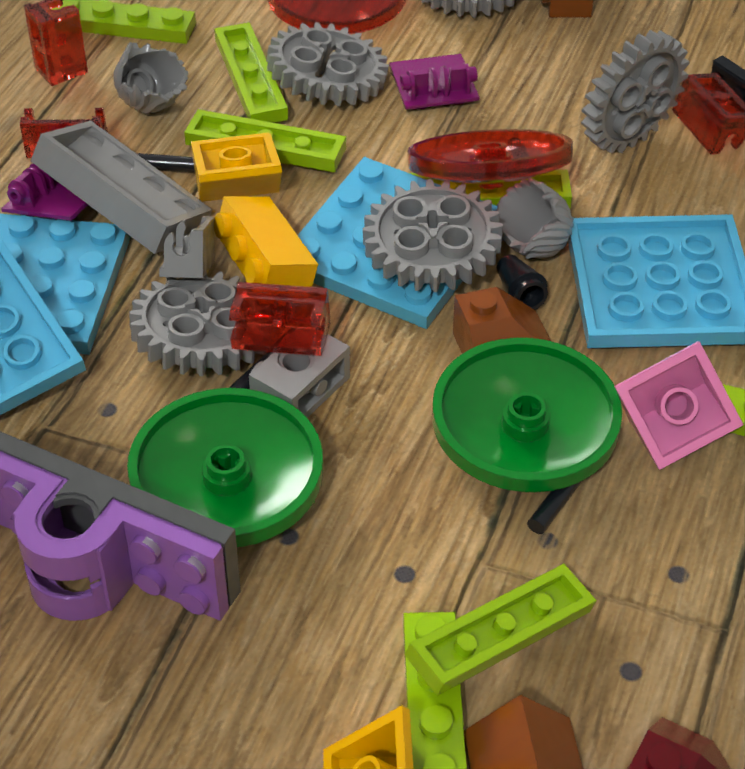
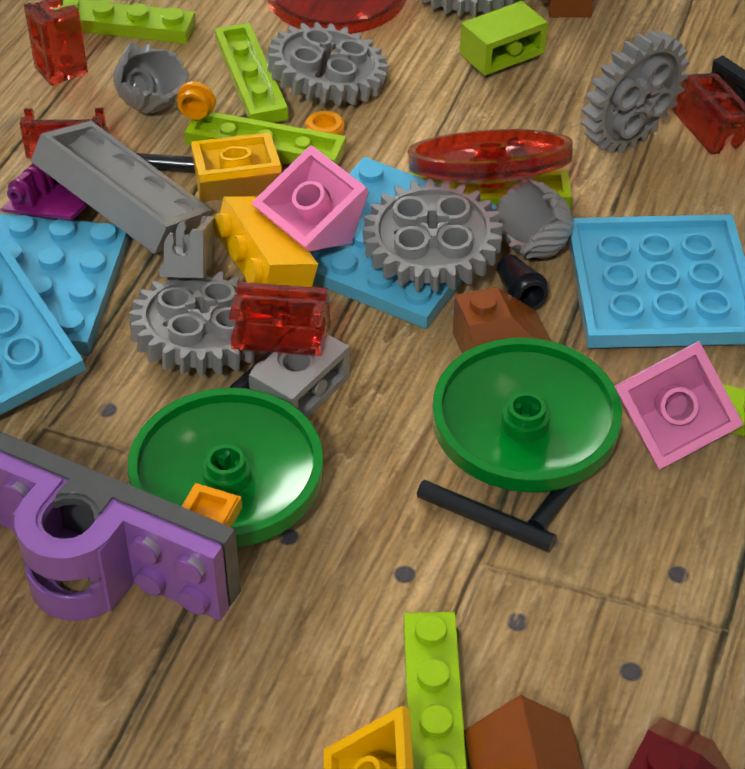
magenta hinge [389,54,480,110] -> none
lime plate [405,564,597,696] -> none
none -> light orange plate [177,81,216,120]
none -> light orange tile [181,483,242,527]
none -> bright pink slope [251,145,369,252]
none -> light orange tile [305,111,344,136]
none -> black bar [417,480,557,553]
none -> lime brick [460,1,548,76]

